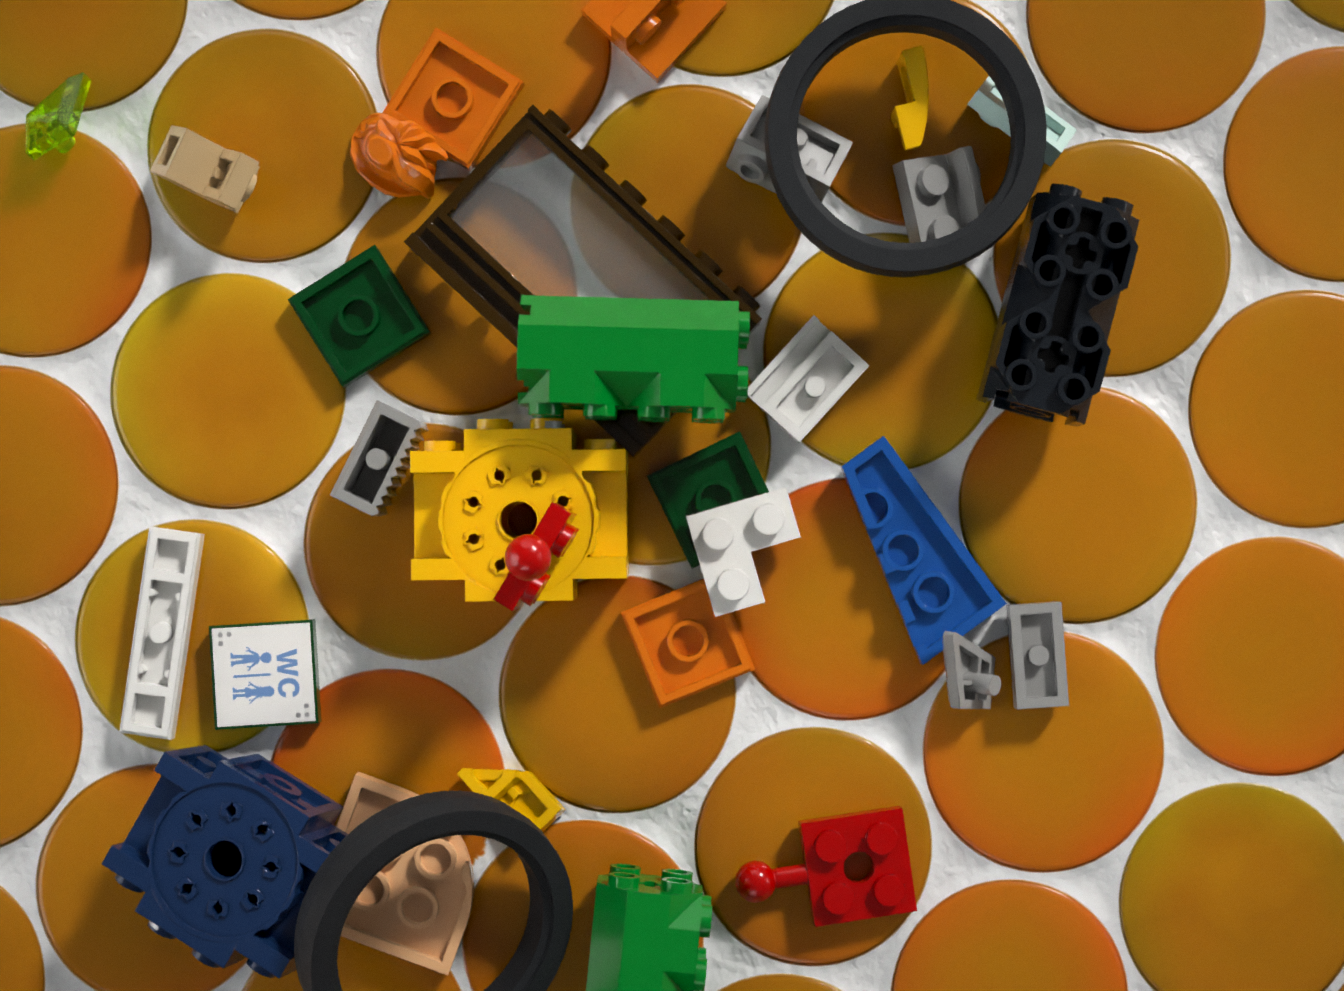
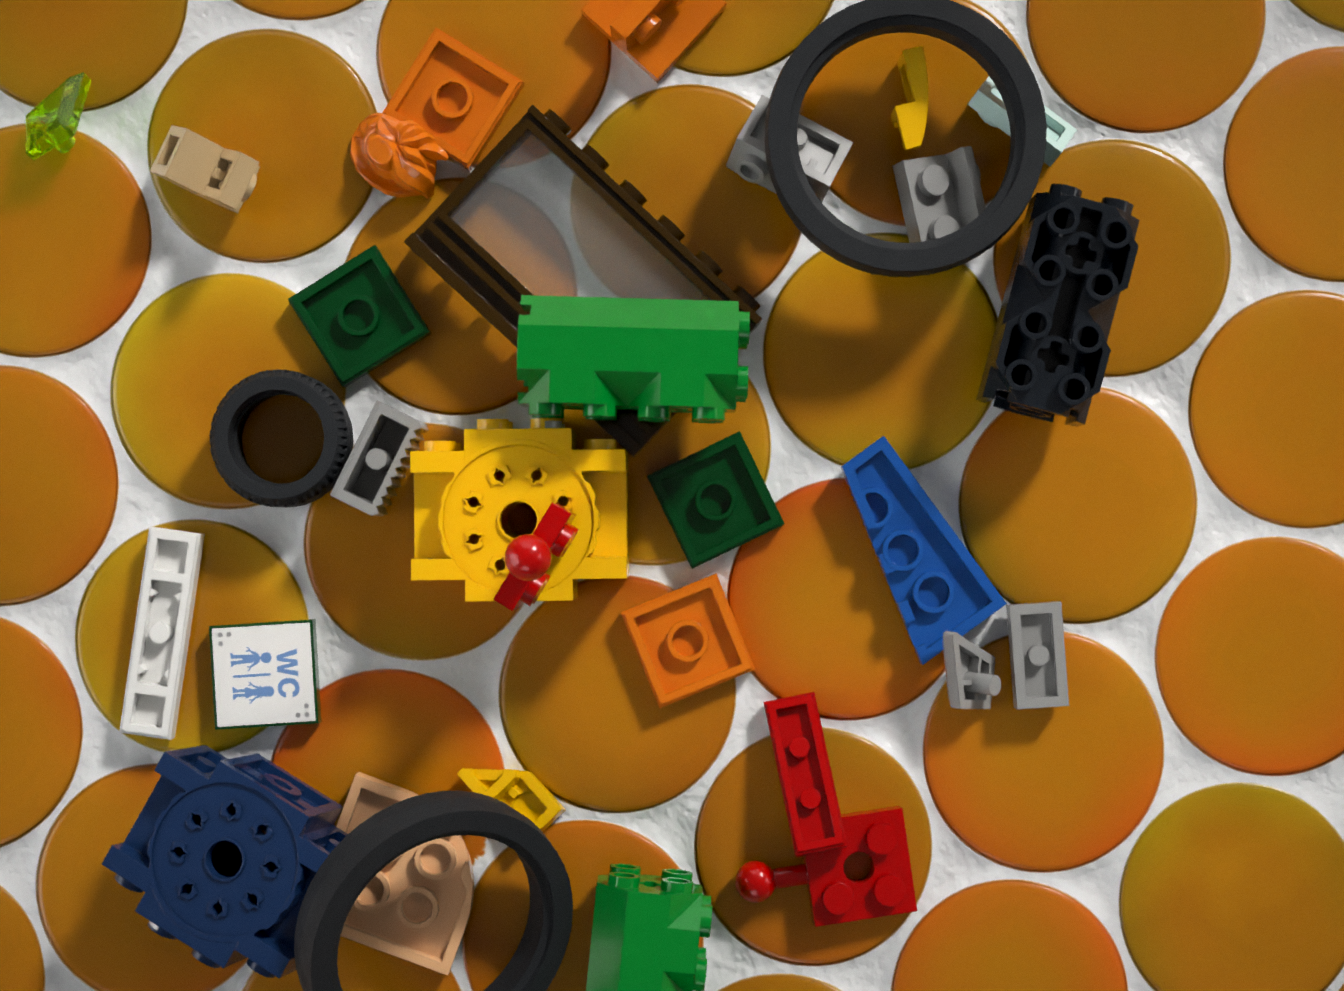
white plate [686,487,801,617] -> none
white plate [748,315,870,443] -> none
none -> black tyre [210,369,354,508]
none -> red tile [764,692,847,857]

